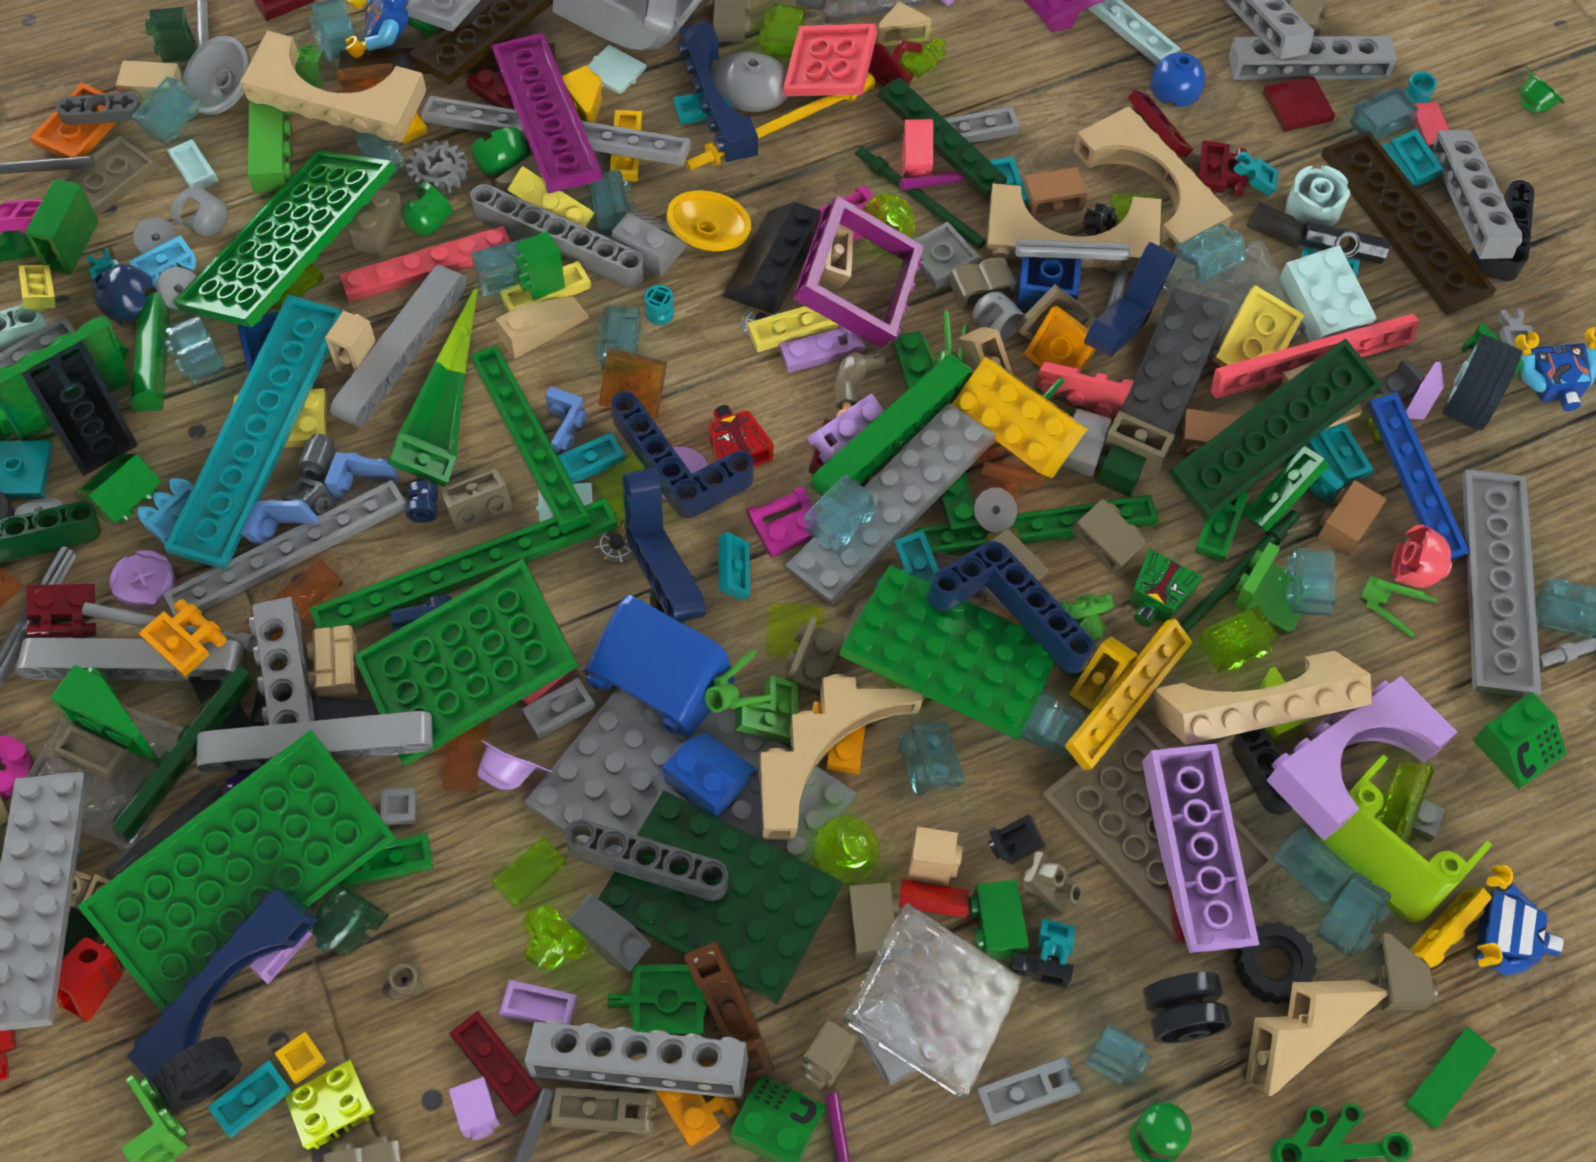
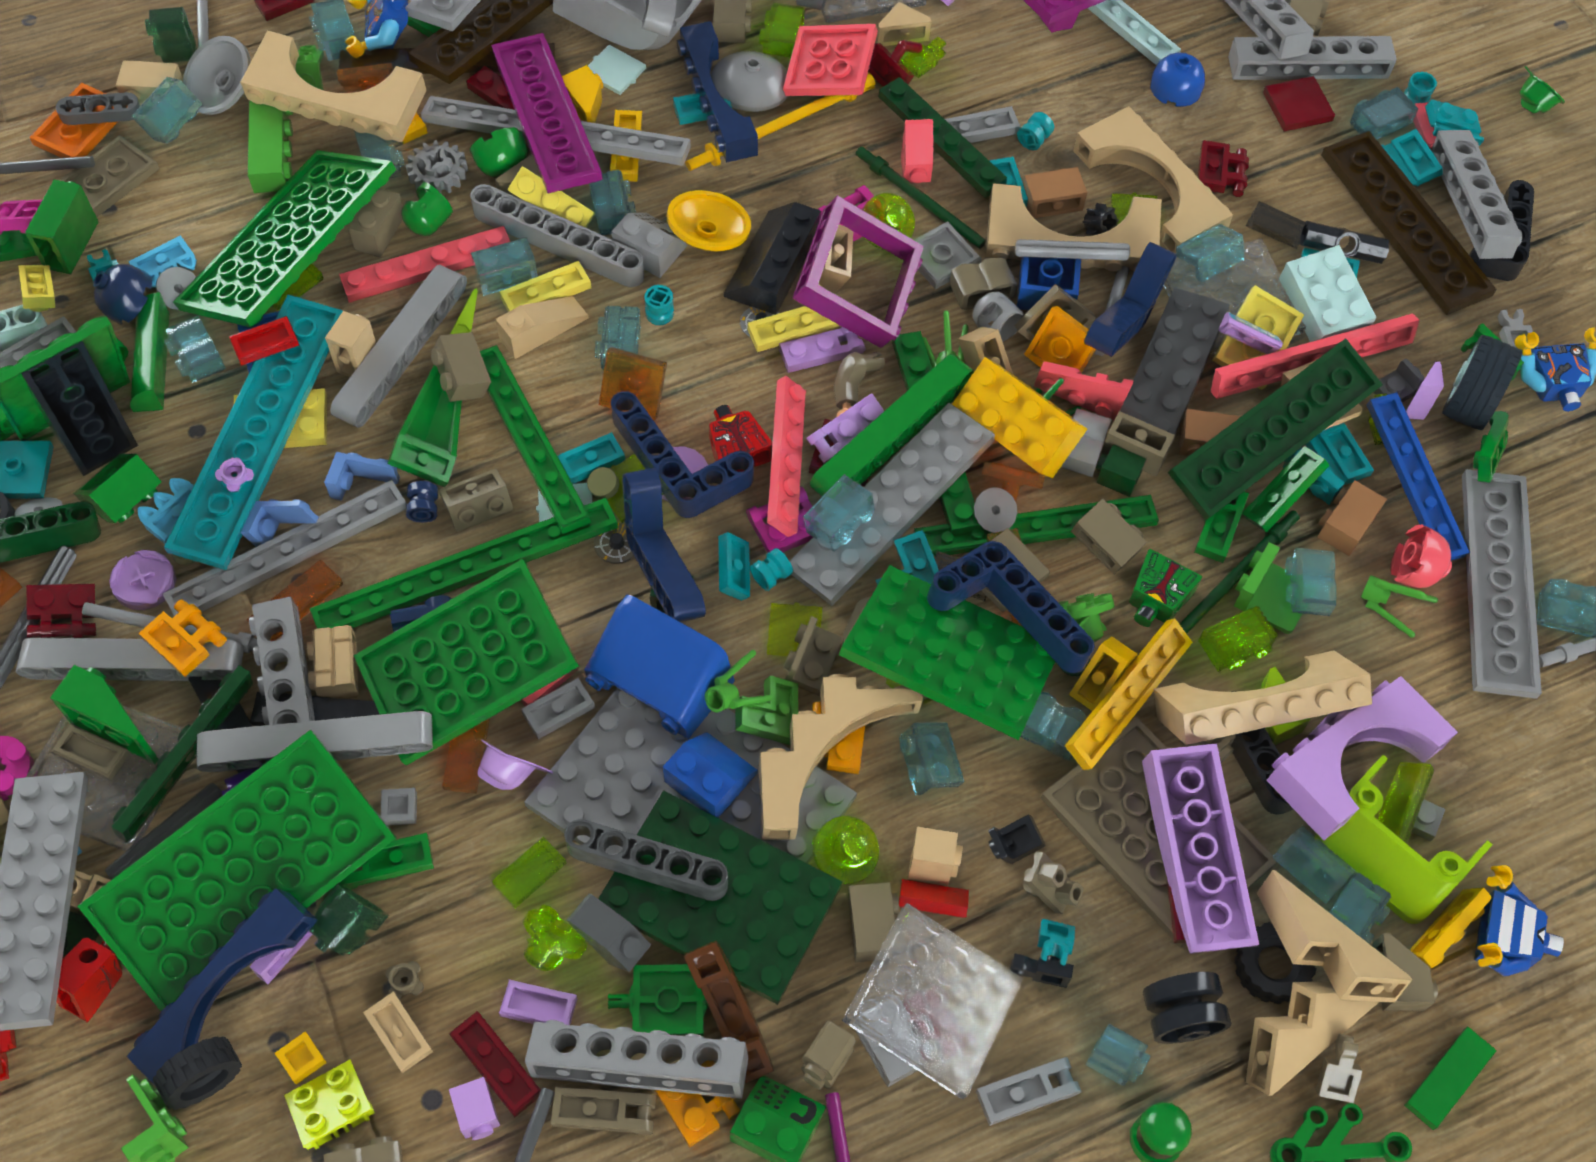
light grey piece [133,217,177,254] -> none
light aqua tile [167,139,219,189] -> none
light grey helmet [170,186,228,237] -> none
teal plate [208,1060,292,1138] -> none
dark grey bracket [280,476,337,516] -> none
dark grey brick [297,434,335,480] -> none
green brick [514,231,565,301] -> none
medium blue bracket [545,386,587,456] -> none
magenta bar [899,171,966,191] -> none
green brick [969,880,1029,961] -> none
dark red plate [1128,90,1194,157] -> none
teal plate [1234,151,1279,197] -> none
light aqua brick [1285,165,1350,226] -> none
green slope [1473,692,1567,790] -> none
none -> lavender plate [215,458,254,492]
none -> red tile [229,316,299,366]
none -> tan plate [363,991,433,1073]
none -> dark tan brick [431,332,491,402]
none -> olive tile [587,467,620,499]
none -> teal wheel [750,548,793,591]
none -> coral plate [767,376,806,537]
none -> teal wheel [1017,112,1055,151]
none -> lavender slope [1218,312,1283,354]
none -> tan slope [1257,870,1412,1003]
none -> plate [1315,1034,1363,1103]
none -> teal plate [1425,99,1484,146]
none -> green plate [1473,411,1509,483]

